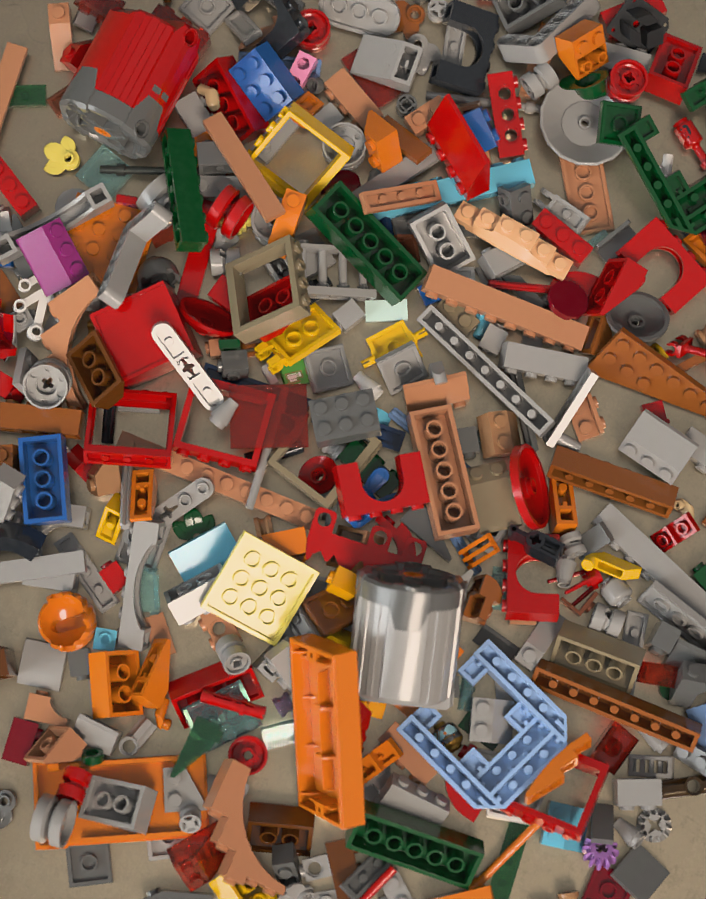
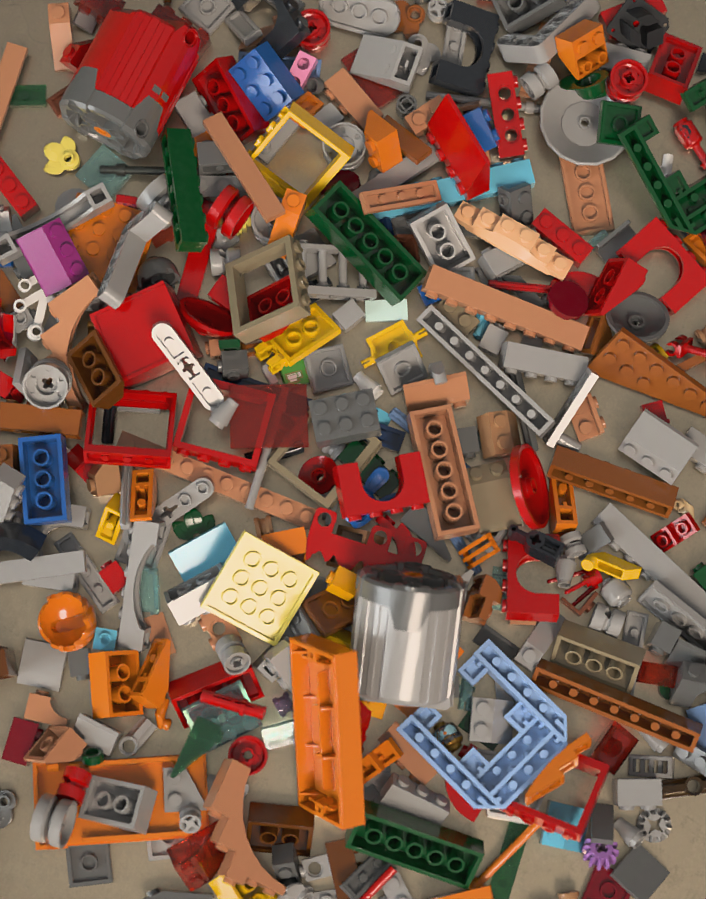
tan arm [197,84,220,111] -> none
light grey hinge [533,187,591,235] -> none

